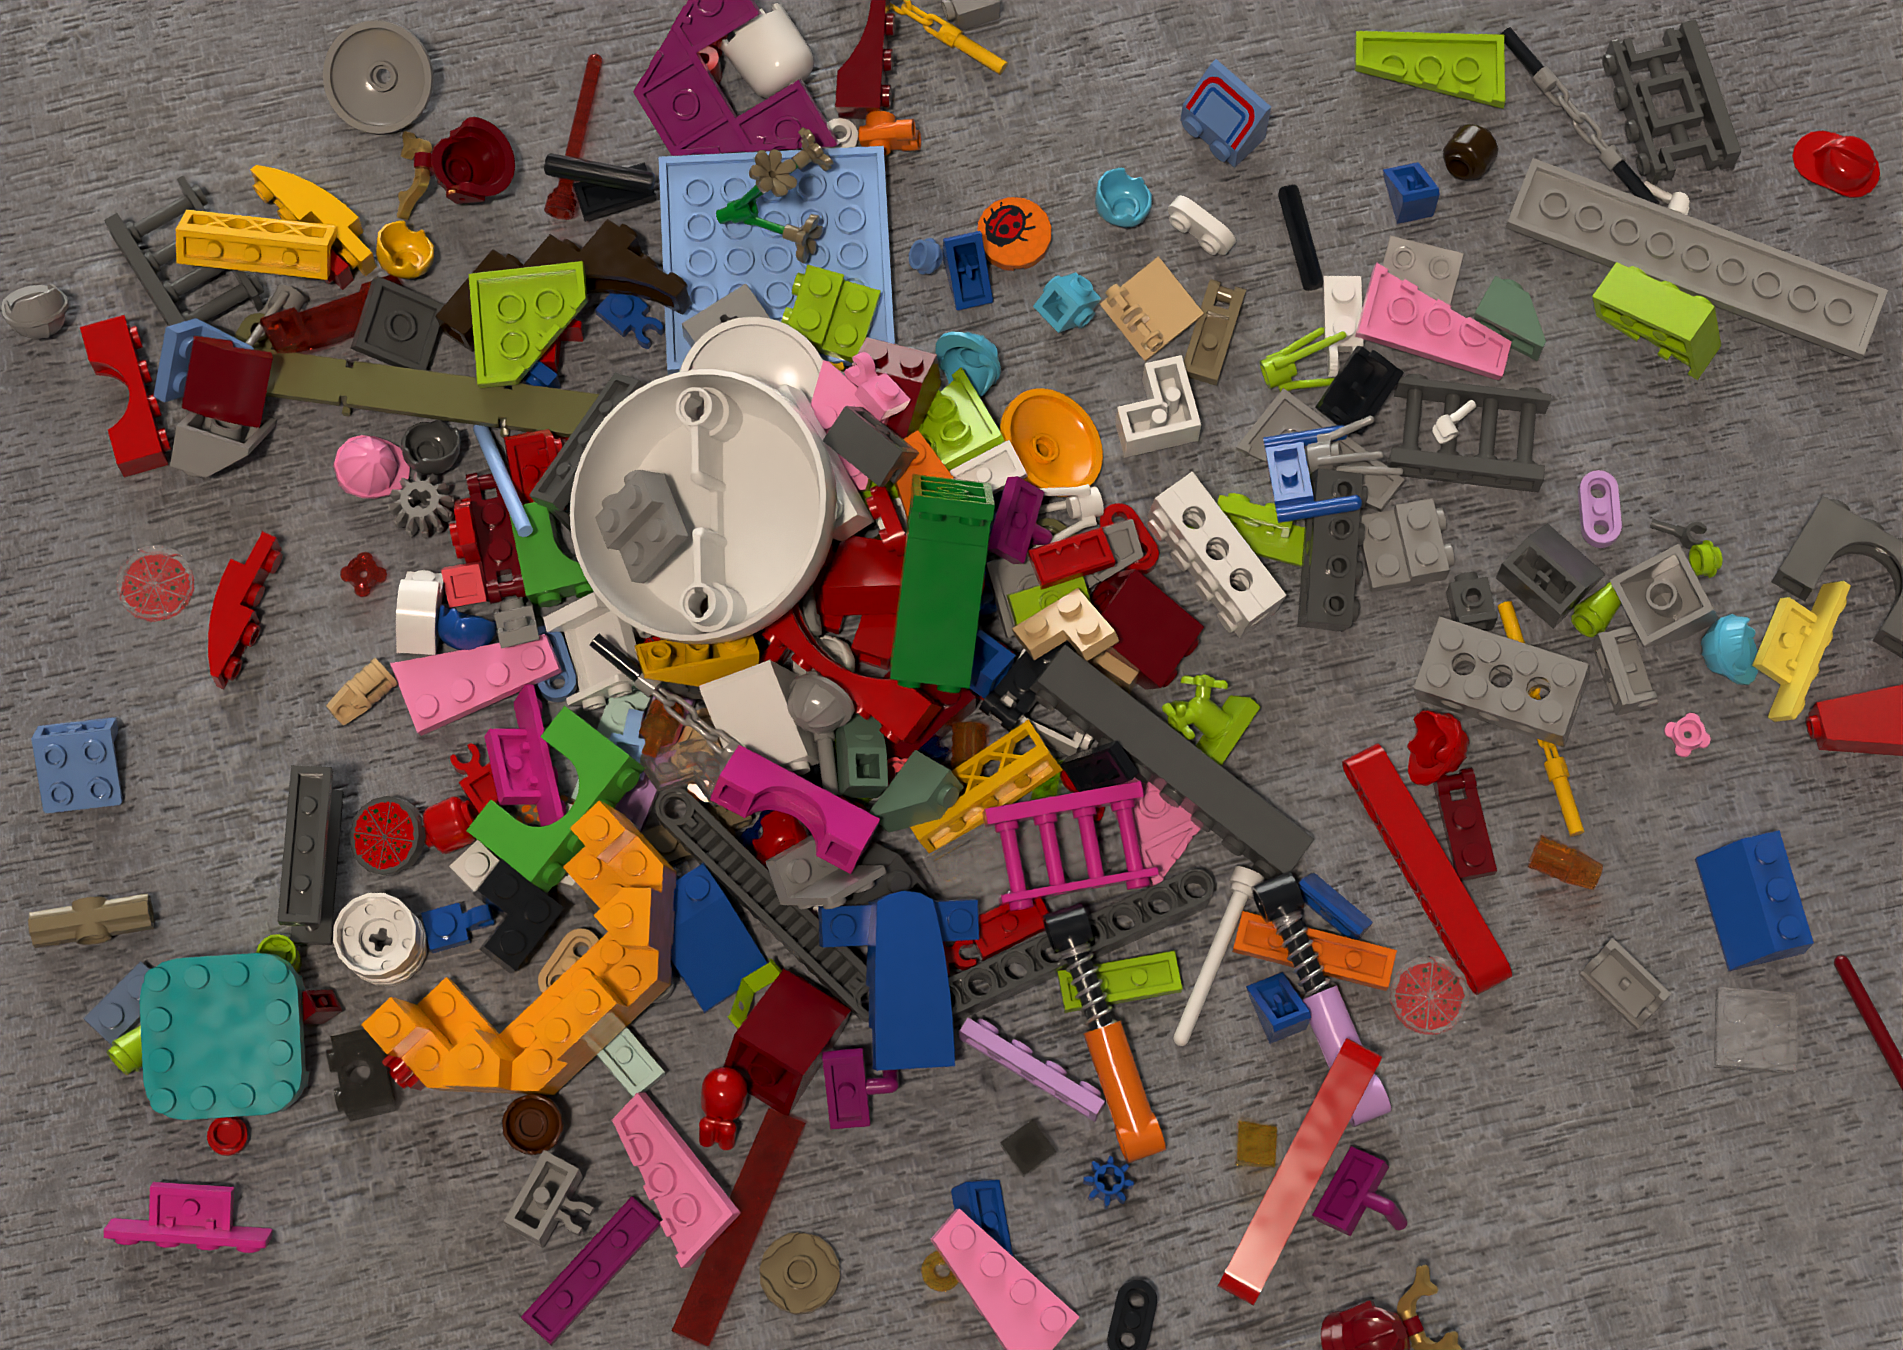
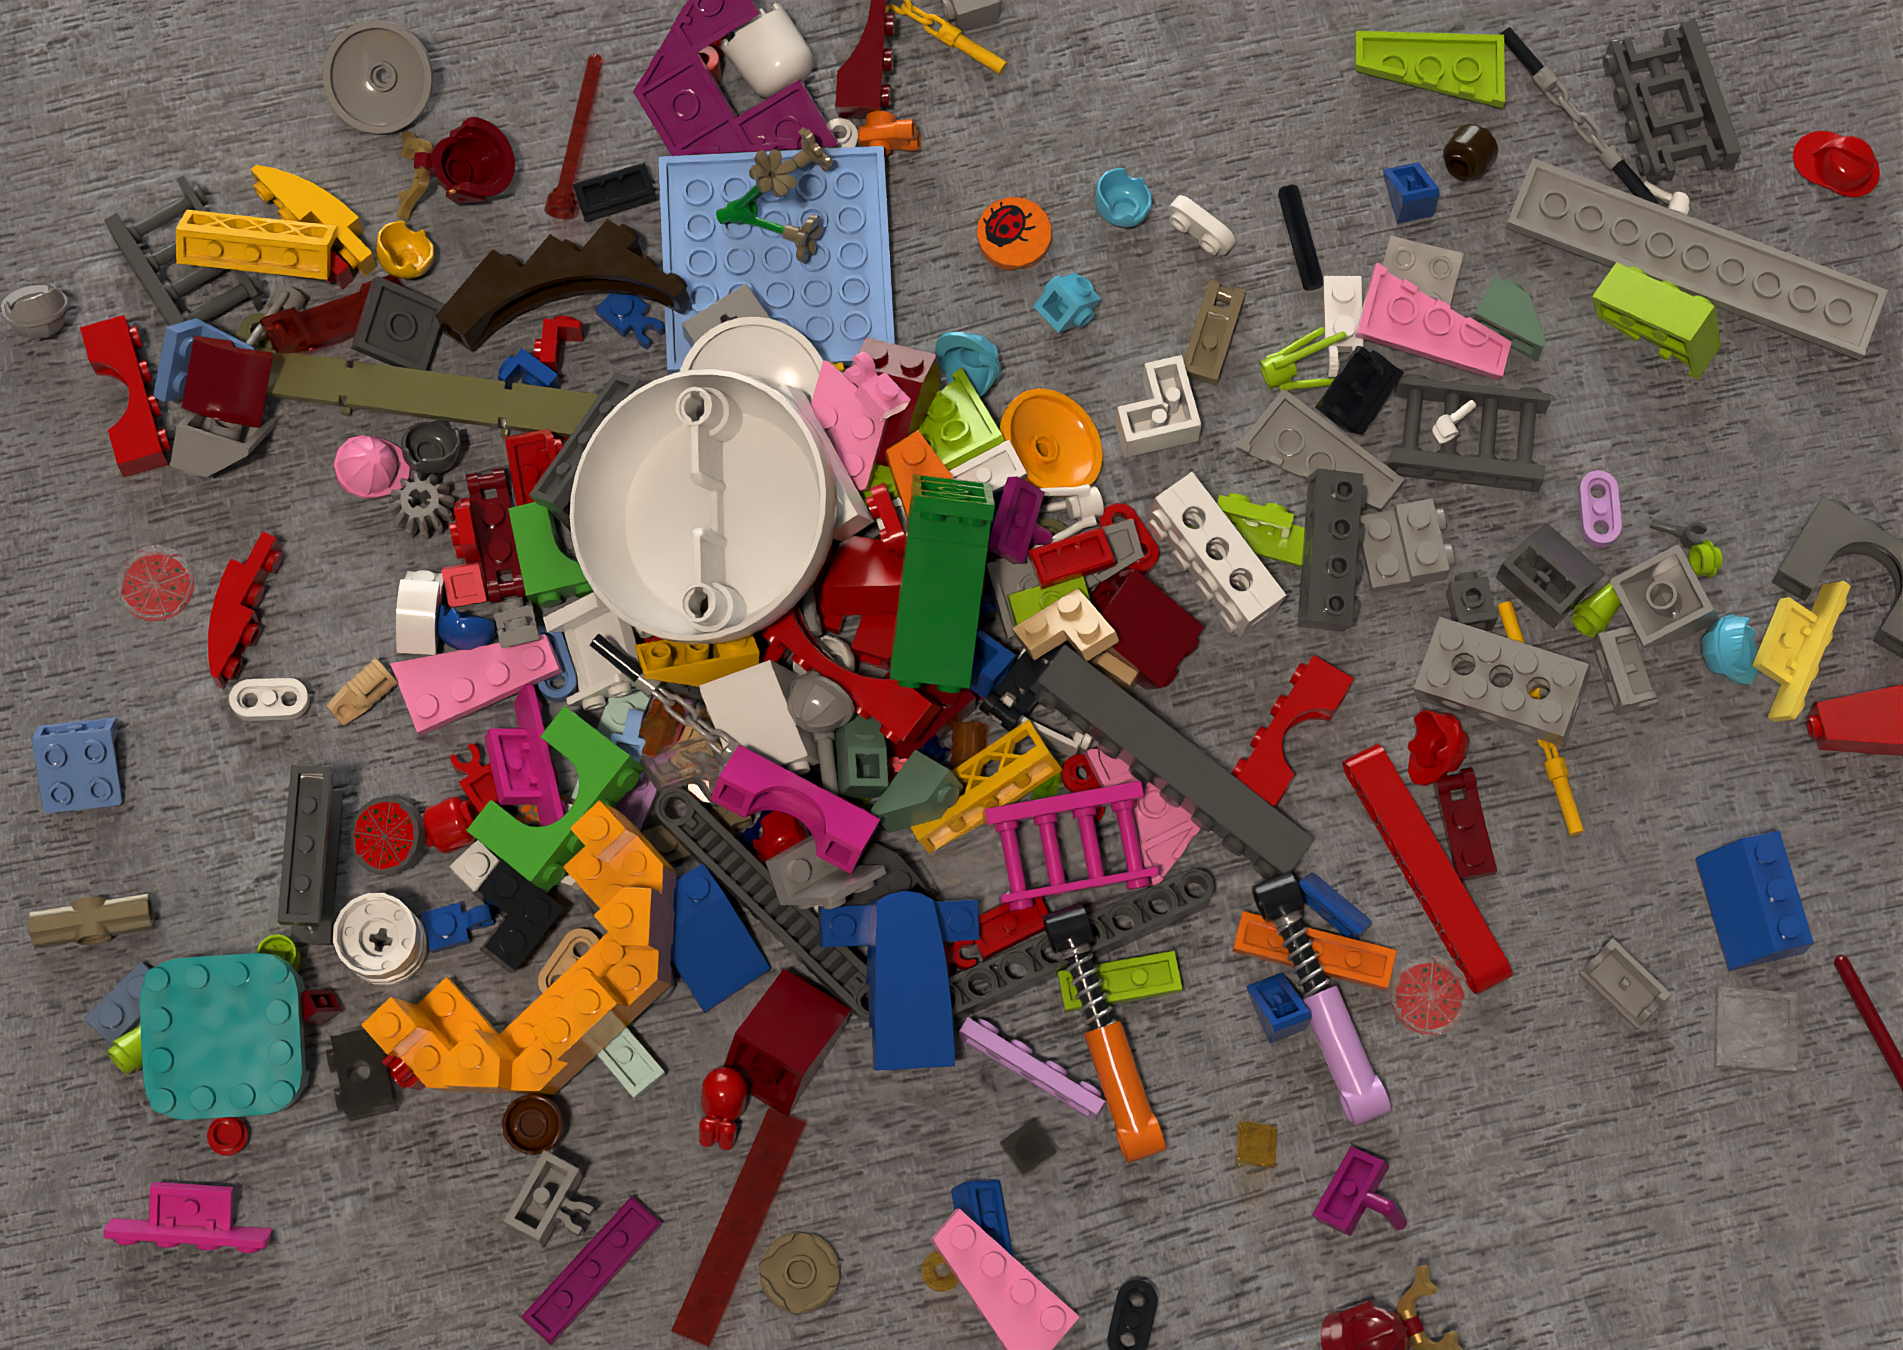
clear red plate [340,552,387,597] -> none
lime plate [468,261,588,388] -> none
light blue bar [473,425,533,537] -> none
black axle [544,153,655,194] -> none
light grey plate [595,470,689,584] -> none
bright pink wing [612,1092,741,1268] -> none
lime piece [727,959,782,1029] -> none
lime plate [781,265,881,363] -> none
magenta plate [822,1048,899,1130] -> none
dark grey hinge [823,406,919,487] -> none
medium blue plate [909,238,943,275] -> none
blue slope [943,231,993,310] -> none
black plate [1060,741,1139,792] -> none
blue gear [1083,1156,1134,1209] -> none
tan hinge [1100,256,1204,362] -> none
lime piece [1162,674,1260,766] -> none
white piece [1173,866,1265,1046] -> none
medium blue slope [1180,59,1271,168] -> none
beam [1217,1038,1382,1306] -> none
blue plate [1263,425,1362,523] -> none
light grey plant [1307,416,1403,475] -> none
clear orange hinge [1527,835,1603,890] -> none
bright pink plate [1664,713,1711,757] -> none
none -> white plate [229,678,310,721]
none -> red arch [1231,655,1354,809]

